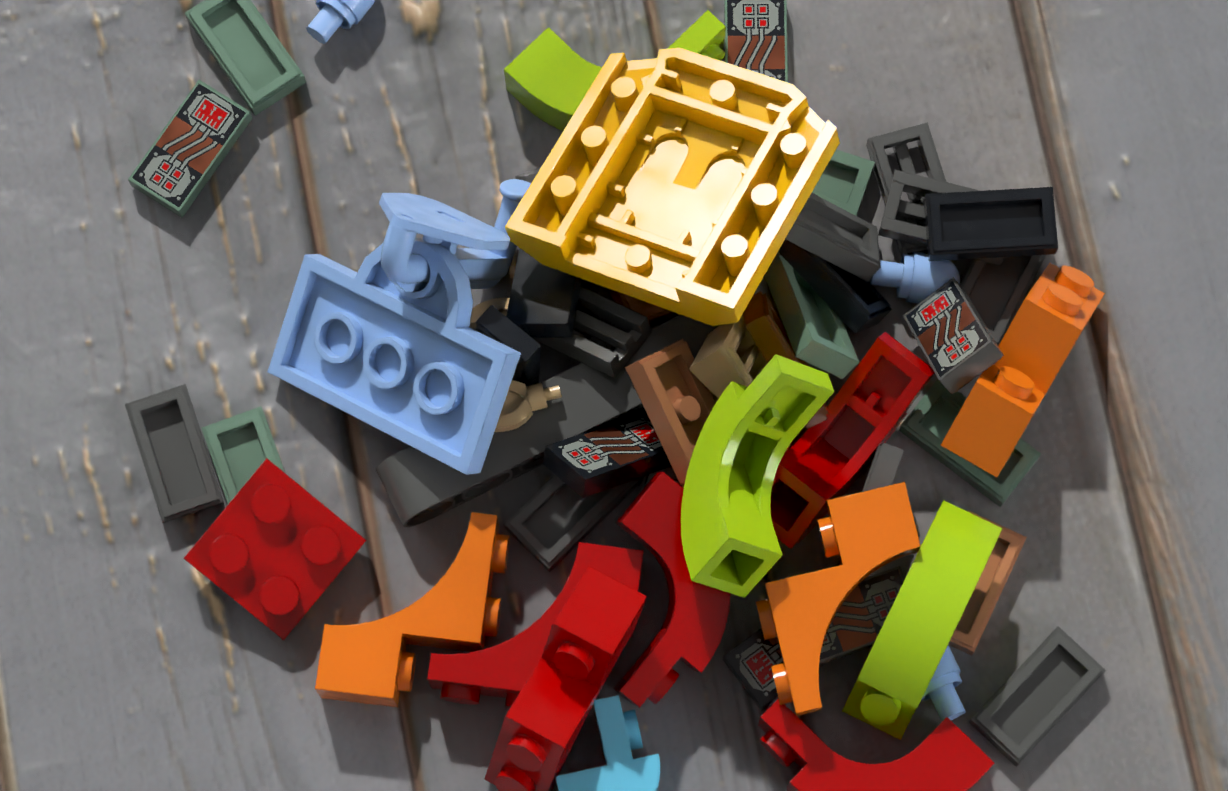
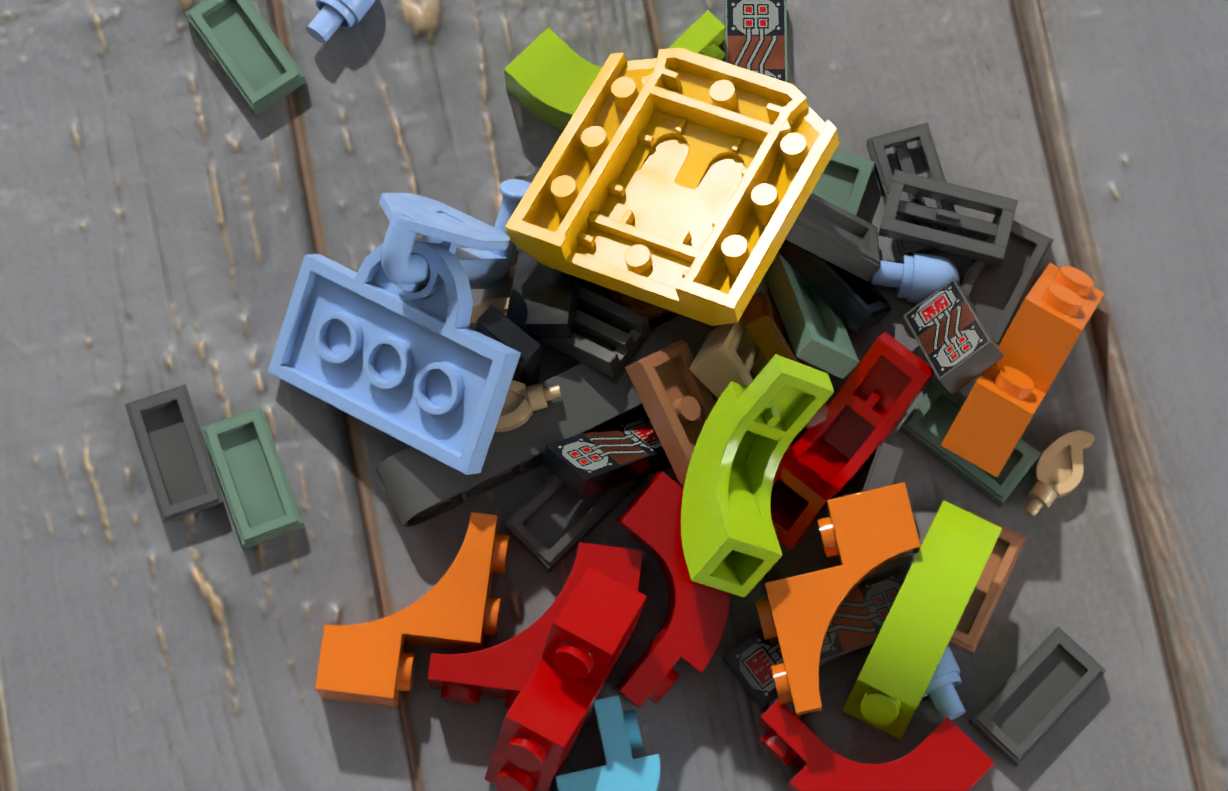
tile [128,80,253,218] -> none
red plate [183,458,367,640] -> none
black tile [924,187,1058,261] -> none
none -> tan piece [1024,430,1095,518]

